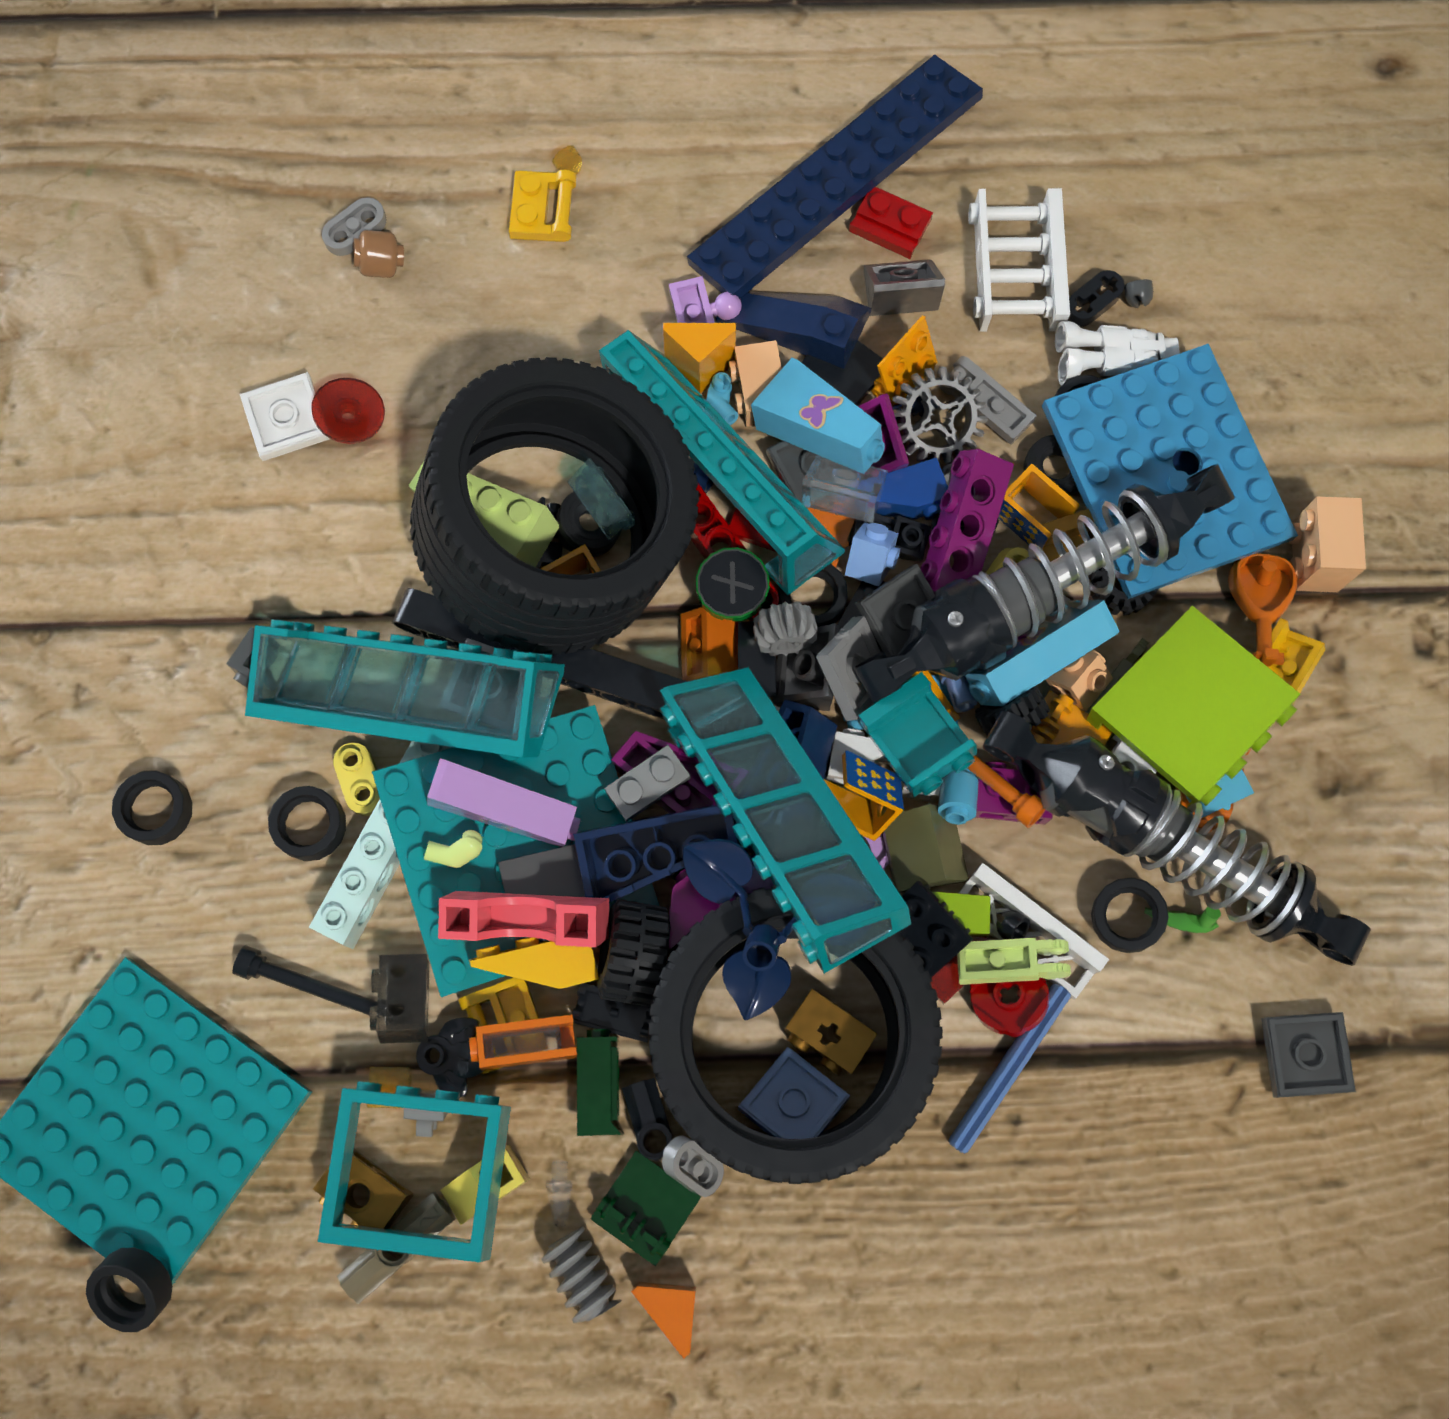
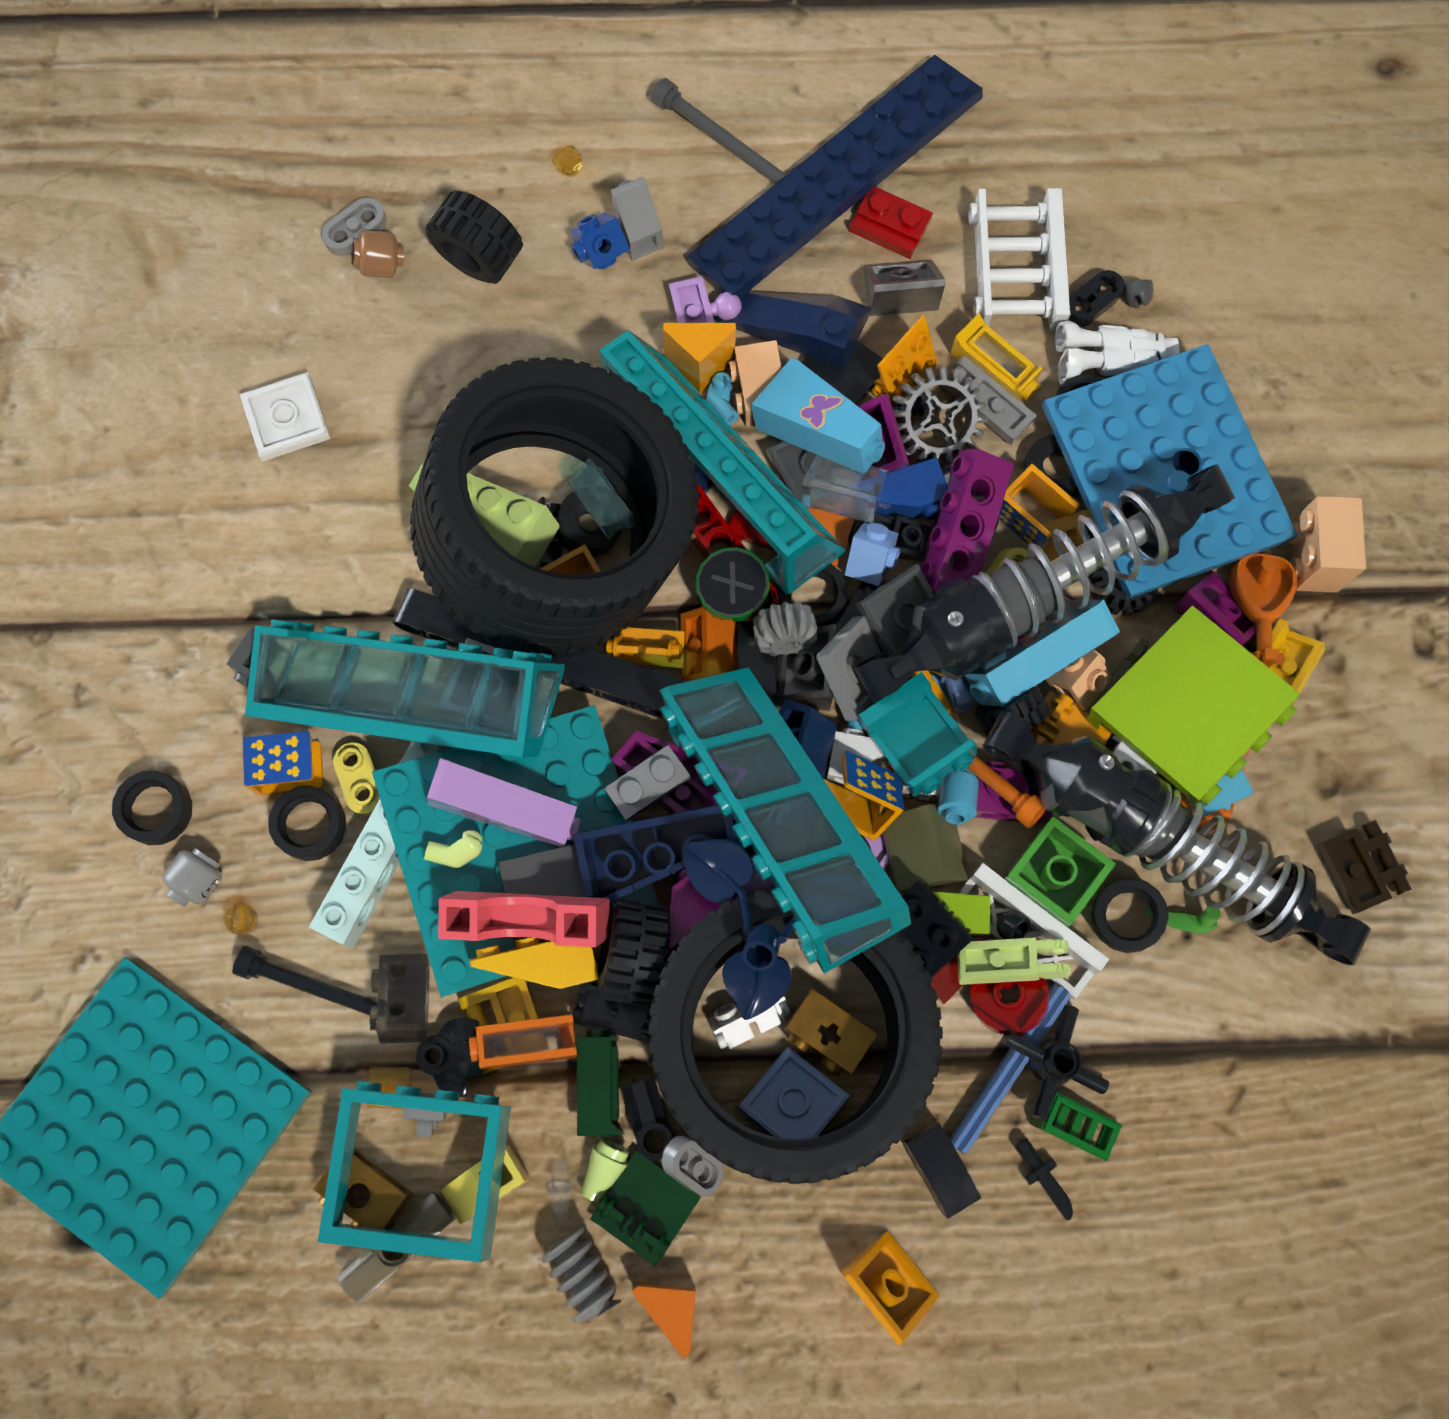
black tyre [86,1247,173,1332] -> none
clear red dish [312,378,385,444] -> none
yellow plate [509,170,577,242] -> none
dark grey plate [1261,1012,1356,1098] -> none
none -> light grey head [162,848,222,907]
none -> clear yellow hinge [223,903,258,935]
none -> piece [243,731,324,796]
none -> black tyre [425,191,523,284]
none -> blue brick [570,212,630,269]
none -> yellowish green cone [580,1138,629,1203]
none -> light orange hinge [606,627,685,668]
none -> light grey slope [611,177,663,261]
none -> dark grey piece [651,78,786,184]
none -> white hinge [707,996,791,1049]
none -> light orange slope [840,1230,940,1345]
none -> black slope [903,1121,981,1219]
none -> yellow window [950,313,1043,401]
none -> black bar [1002,1005,1109,1121]
none -> bright green brick [1003,816,1116,927]
none -> black piece [1014,1138,1073,1220]
none -> green slope [1029,1092,1122,1161]
none -> magenta slope [1174,571,1256,645]
none -> dark brown plate [1317,820,1412,914]

